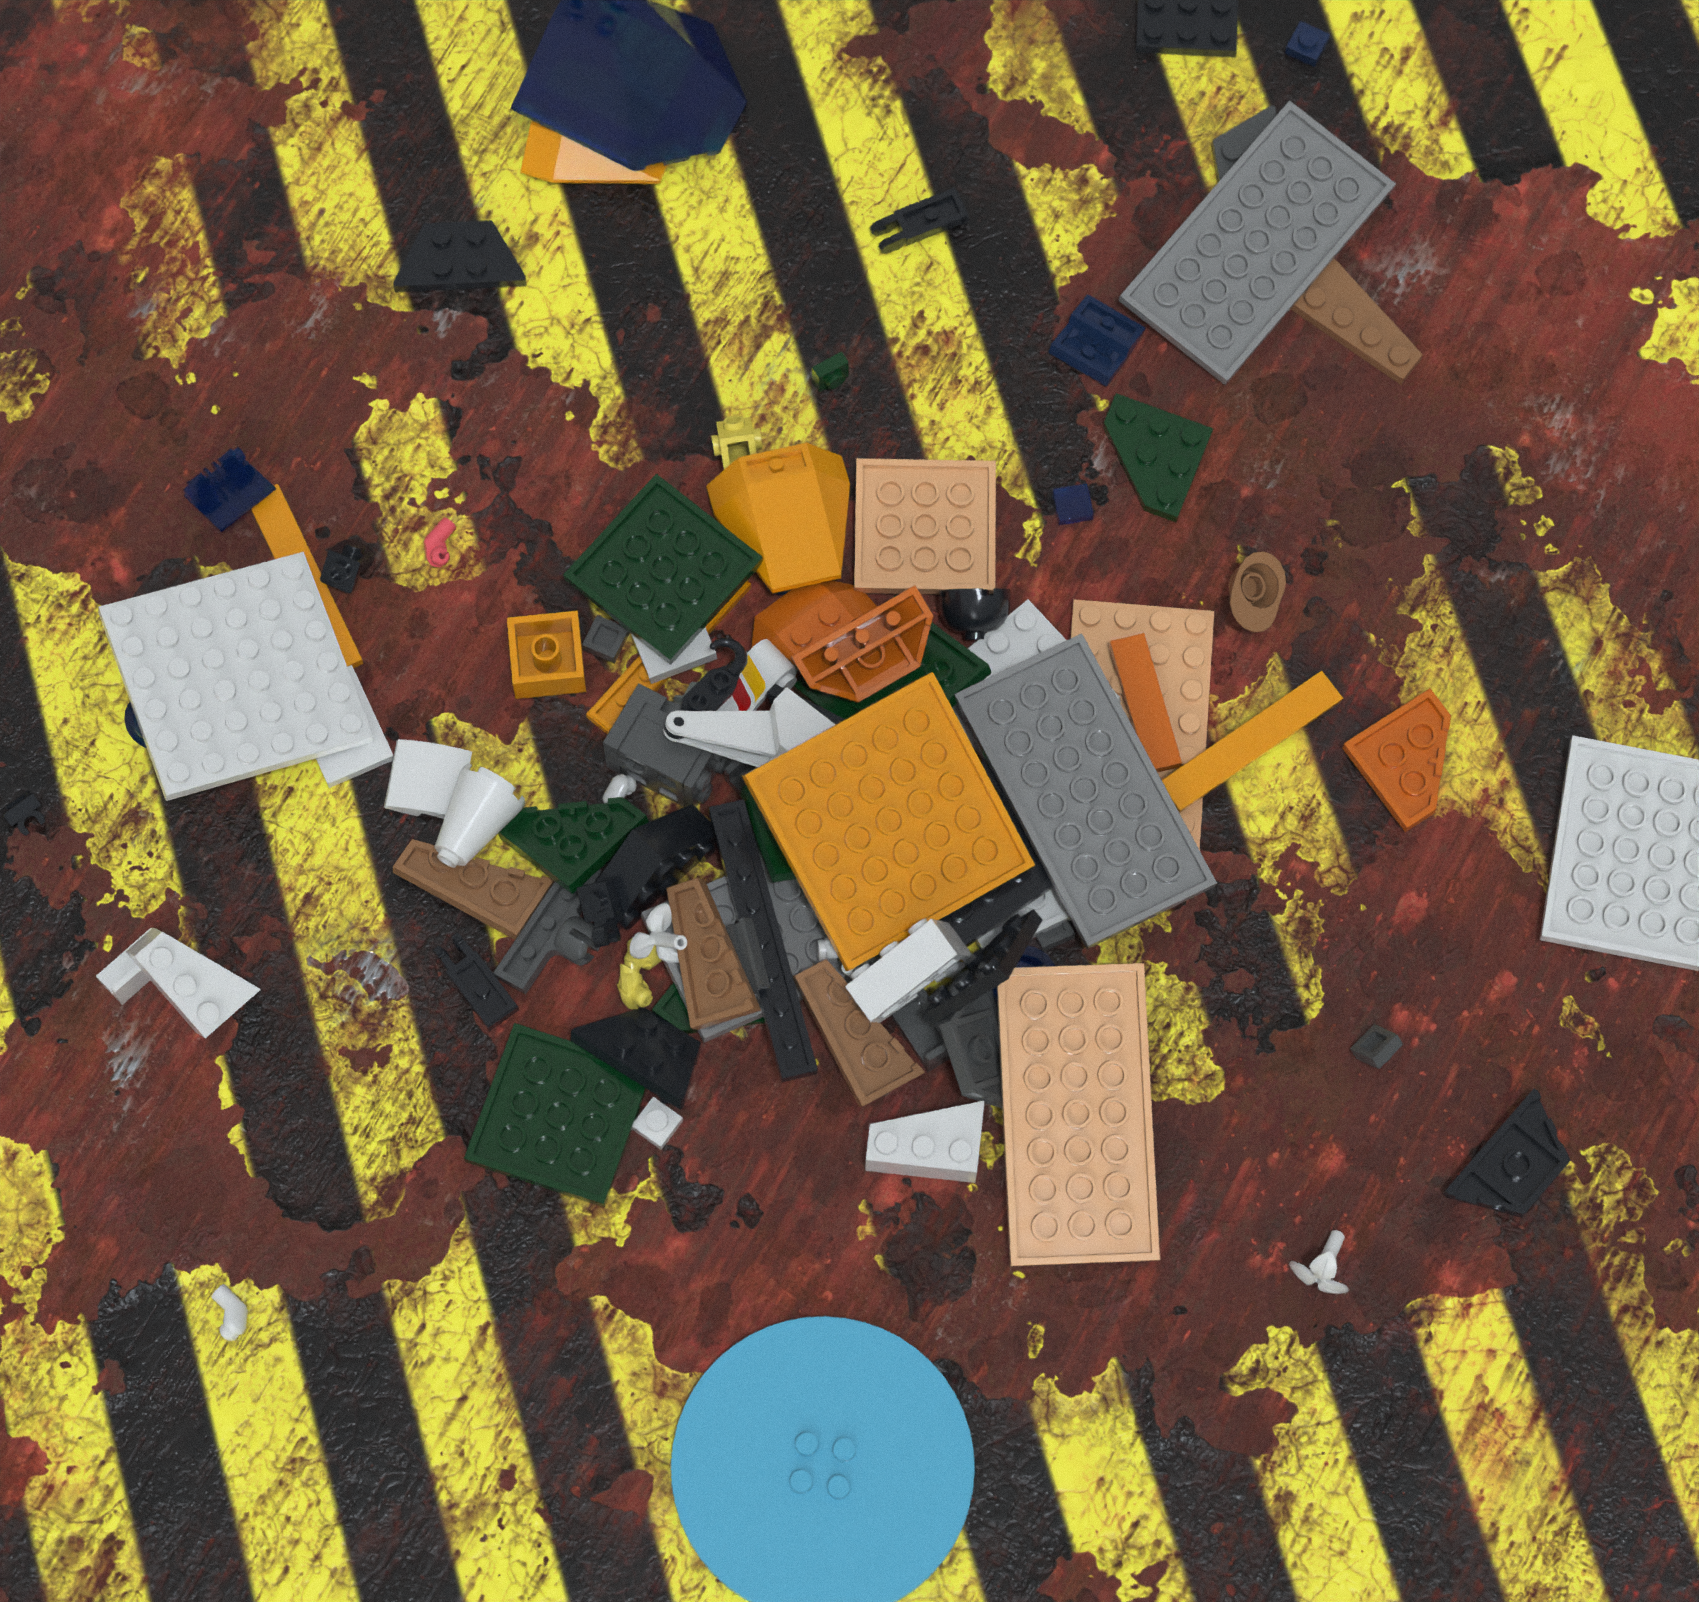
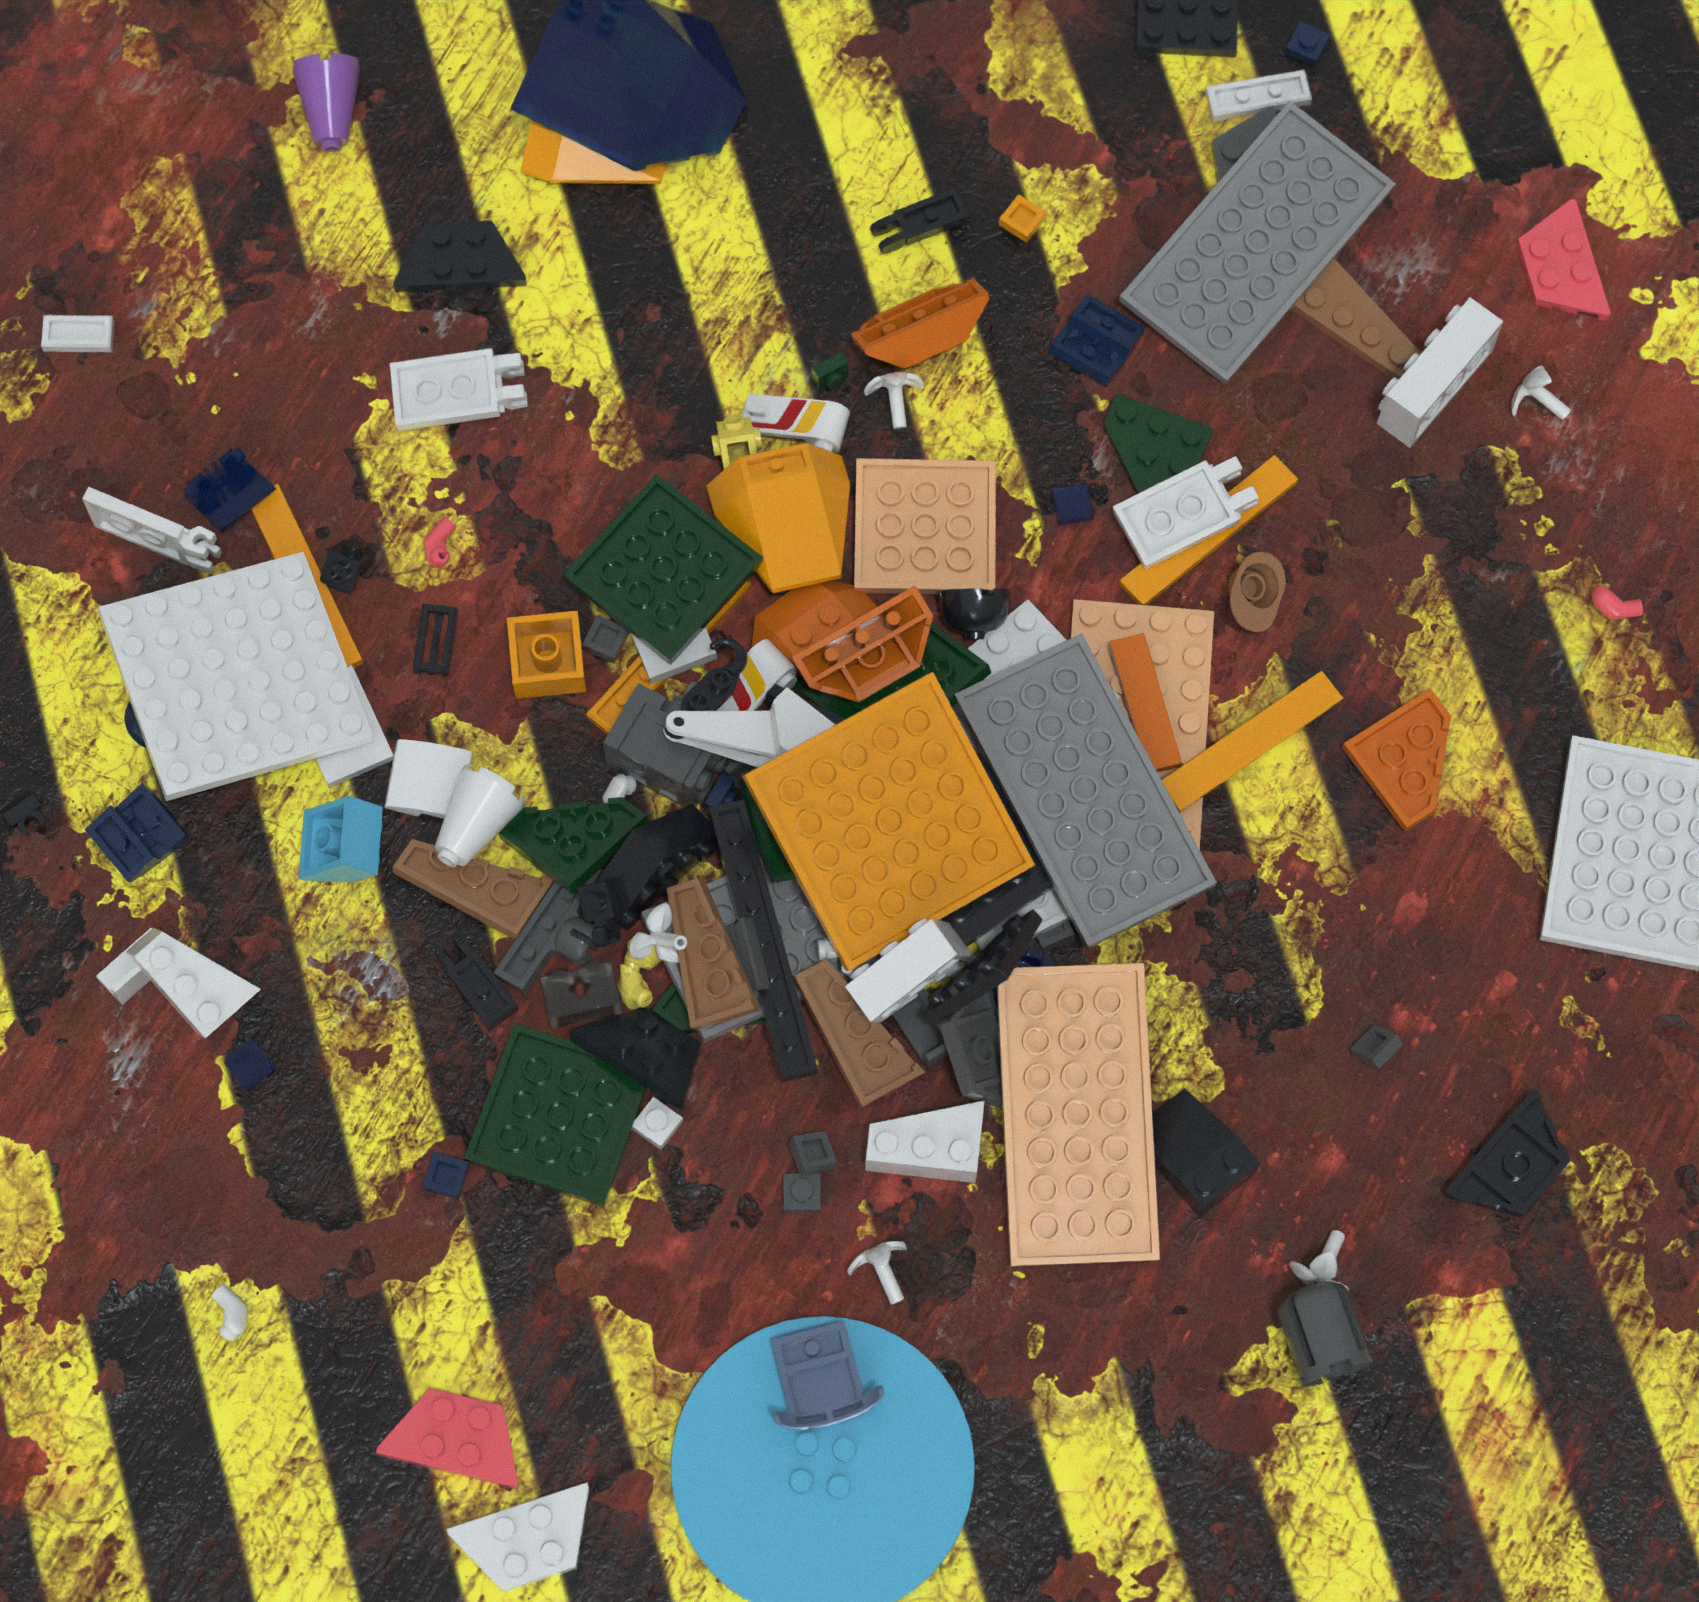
none -> white tile [41,315,114,352]
none -> white tile [82,487,222,574]
none -> dark blue slope [85,783,191,883]
none -> clear blue tile [223,1039,276,1092]
none -> medium lavender cone [293,53,361,152]
none -> medium azure slope [298,796,383,882]
none -> coral wing [376,1388,519,1490]
none -> white tile [390,348,528,431]
none -> black tile [413,604,458,677]
none -> dark blue plate [422,1152,470,1200]
none -> white wing [447,1483,589,1593]
none -> clear smoke brick [540,960,622,1029]
none -> dark blue plate [704,773,738,817]
none -> white door [742,394,850,453]
none -> sand blue piece [771,1321,884,1430]
none -> dark grey plate [783,1173,821,1213]
none -> dark grey plate [788,1130,837,1175]
none -> white plant [847,1241,907,1305]
none -> orange wedge [851,278,990,369]
none -> white plant [864,372,924,429]
none -> light orange plate [999,194,1046,243]
none -> white tile [1112,456,1259,570]
none -> light orange tile [1119,455,1298,605]
none -> black slope [1152,1088,1260,1219]
none -> white tile [1205,70,1312,122]
none -> dark grey cylinder [1278,1282,1373,1387]
none -> white brick [1377,297,1503,448]
none -> white plant [1511,366,1571,420]
none -> coral wing [1516,199,1611,321]
none -> coral arm [1592,585,1643,620]

